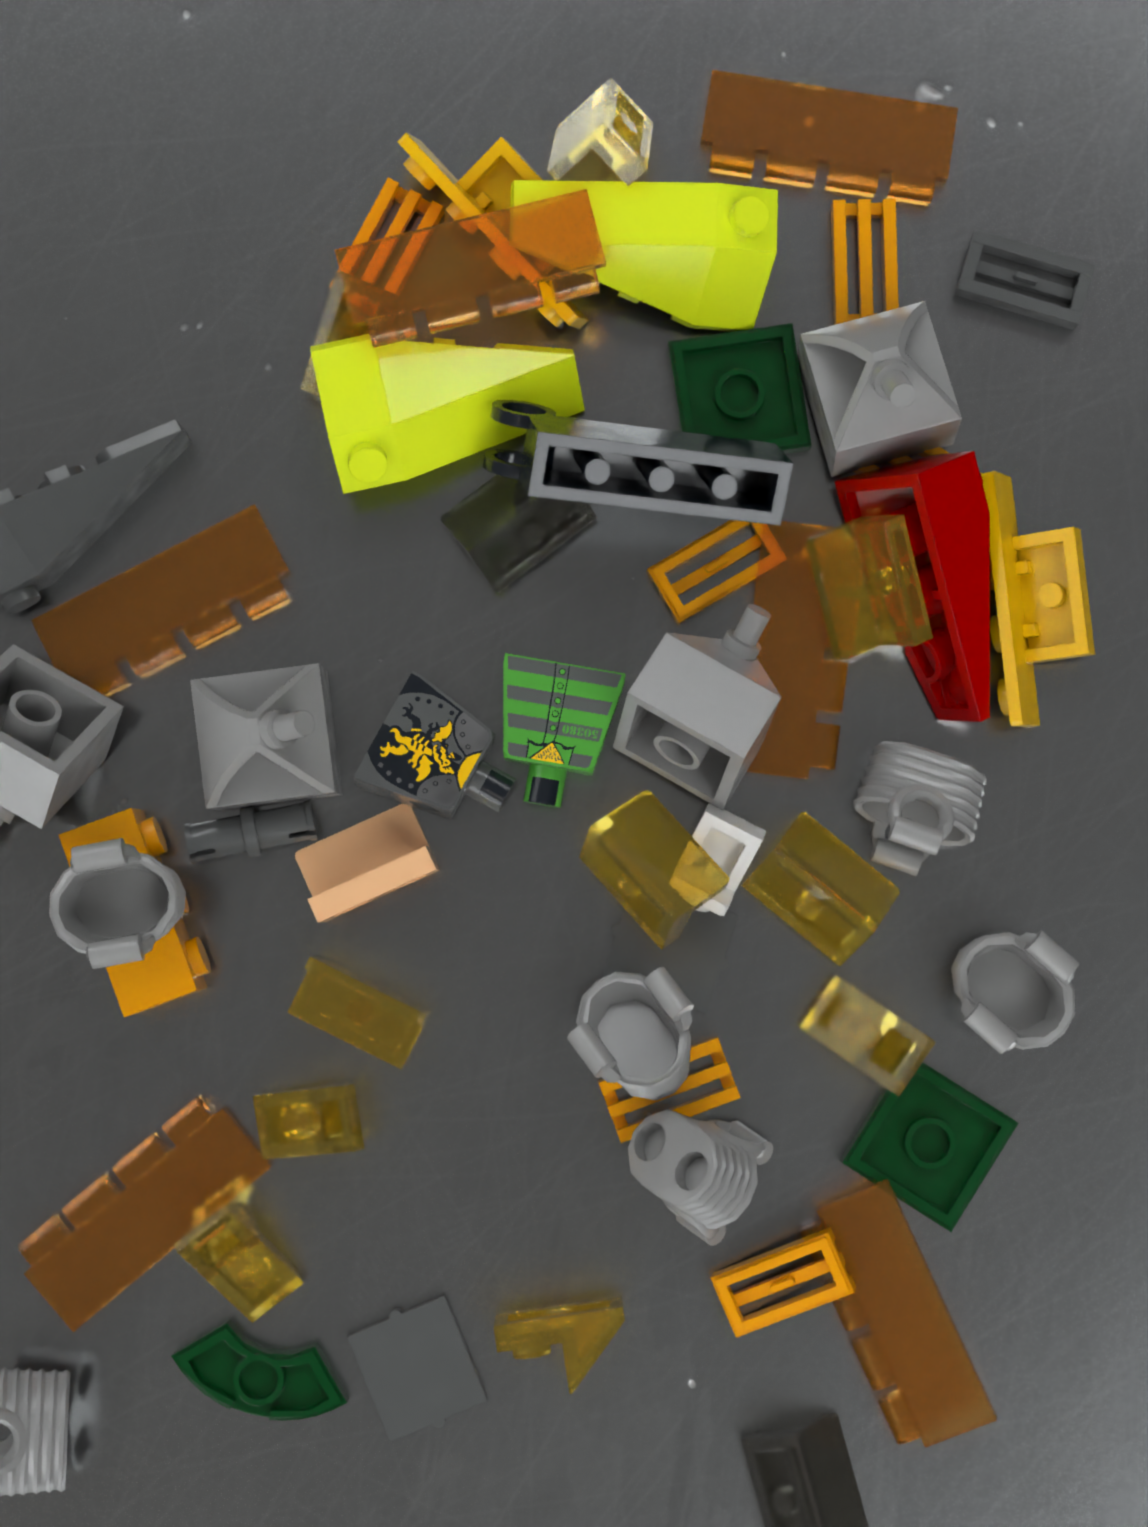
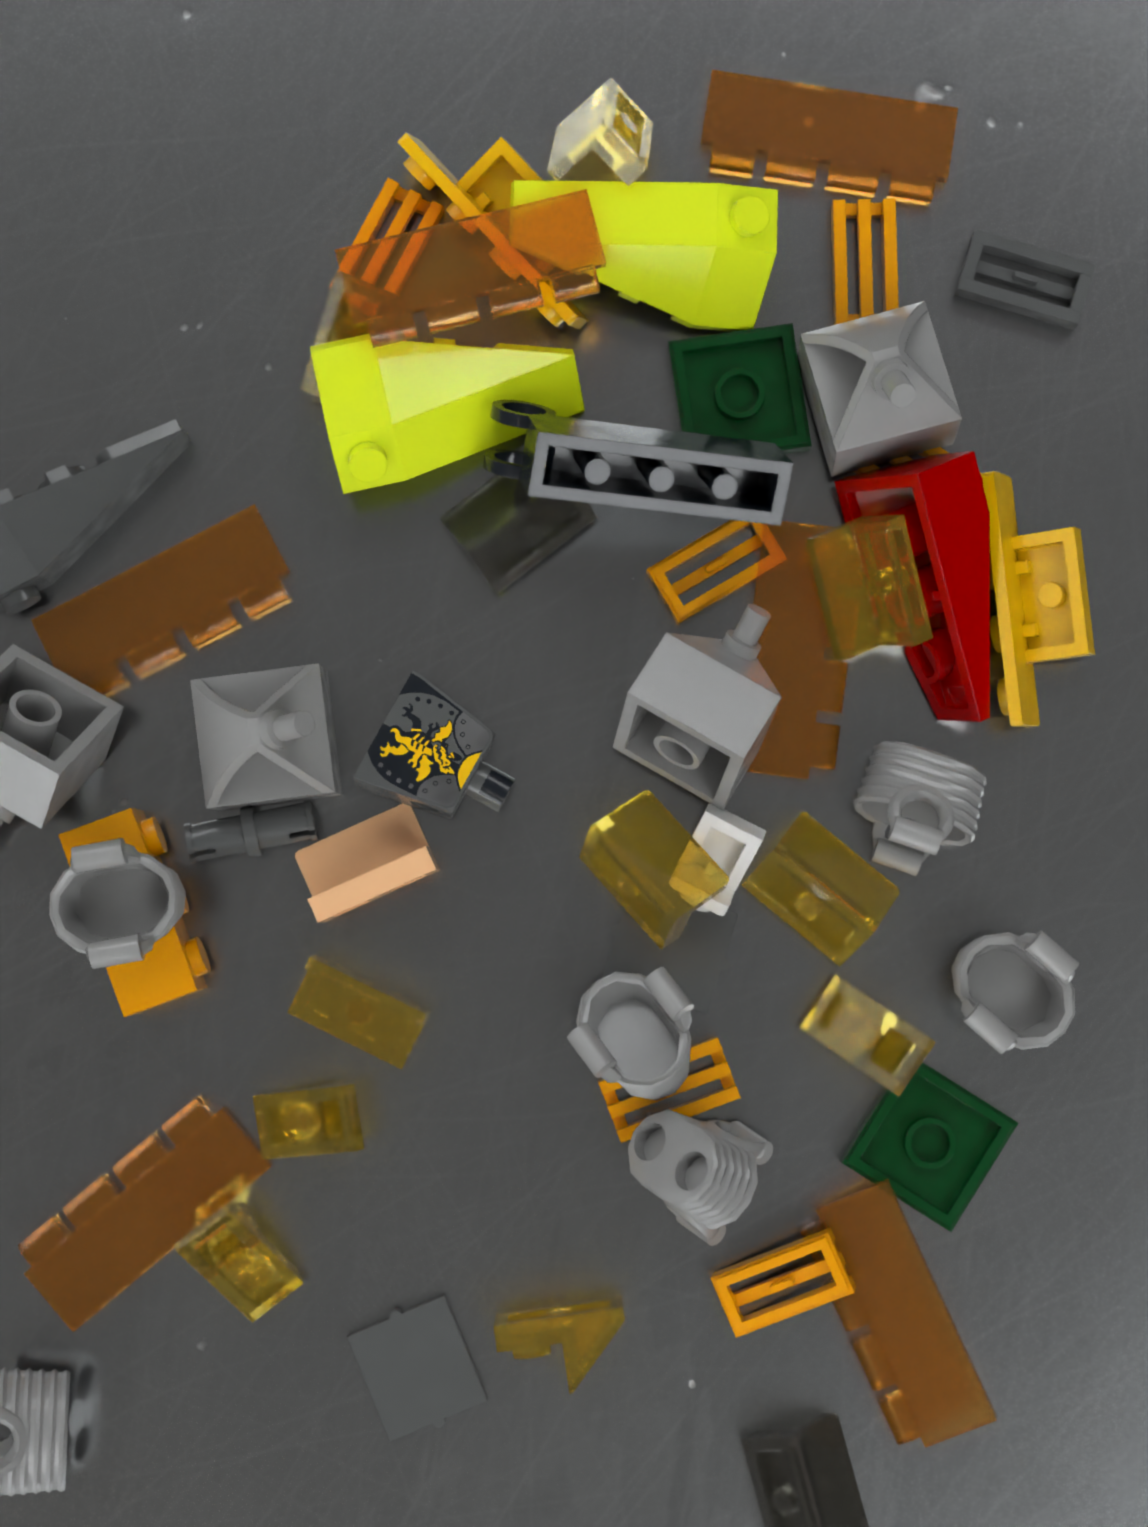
dark green tile [171,1319,349,1421] -> none
torso [503,653,626,808] -> none

